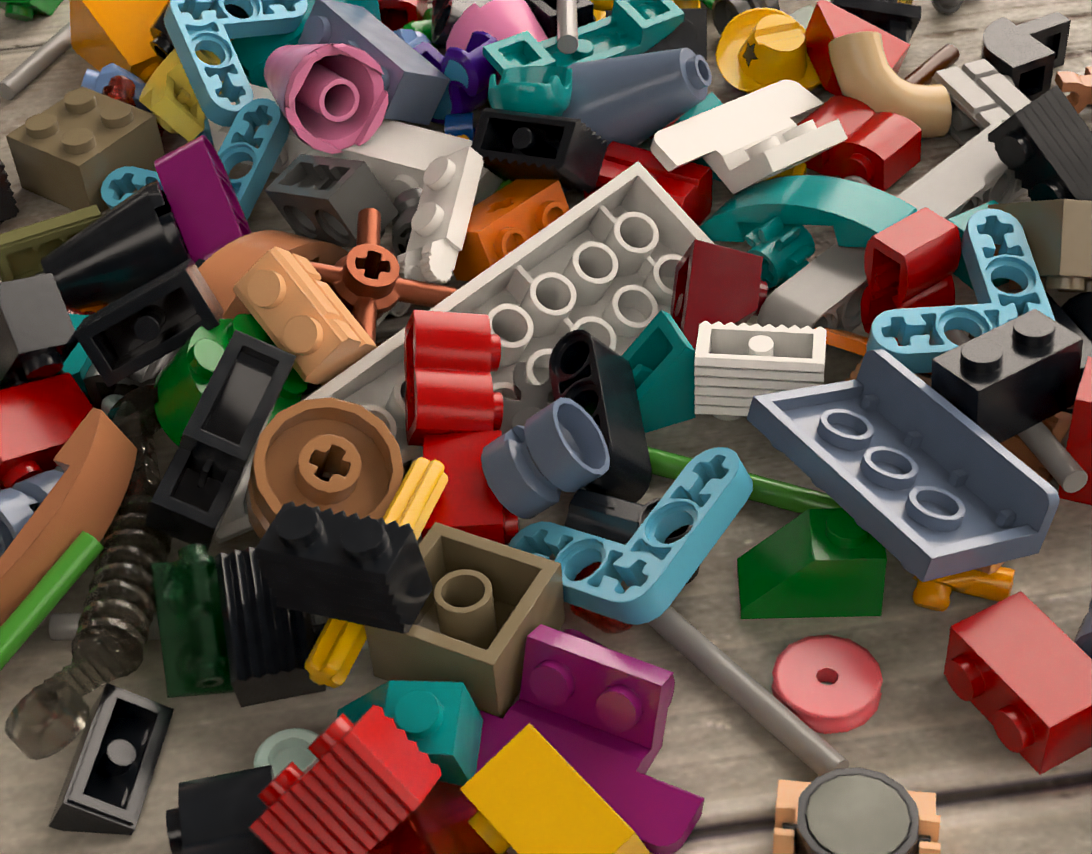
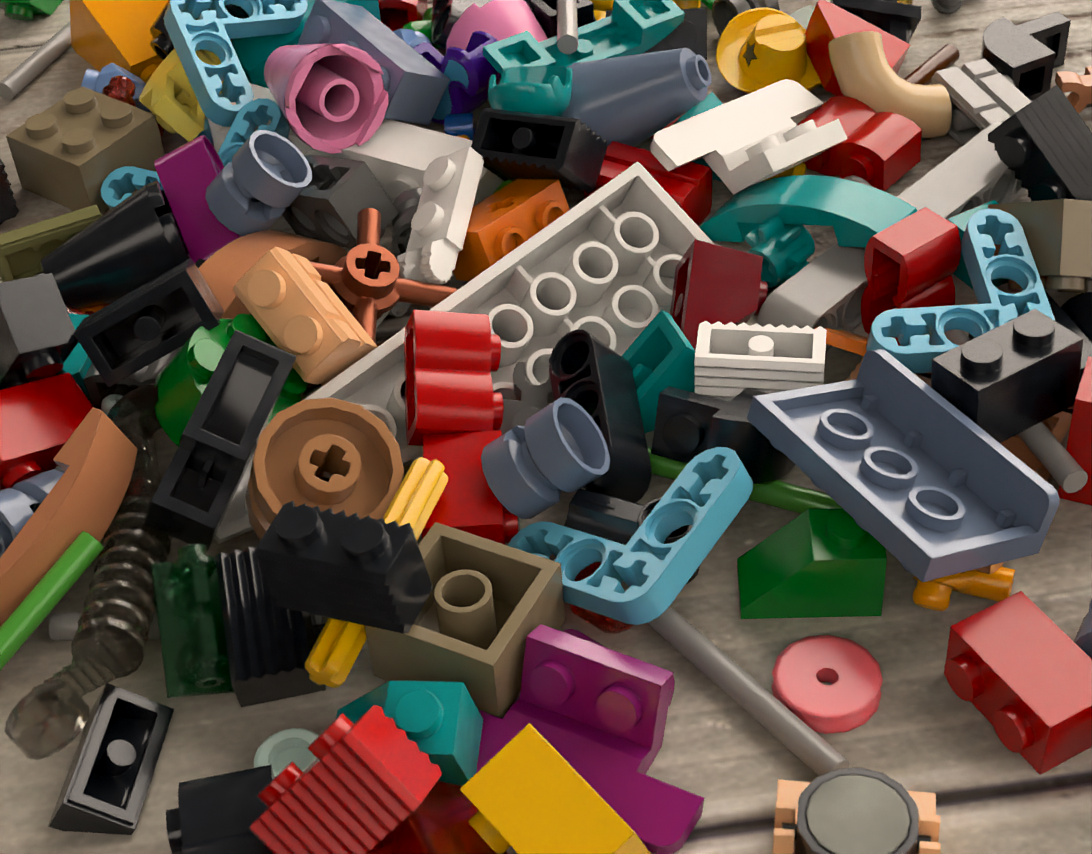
none -> sand blue wheel [205,129,312,236]
none -> black brick [651,386,796,484]

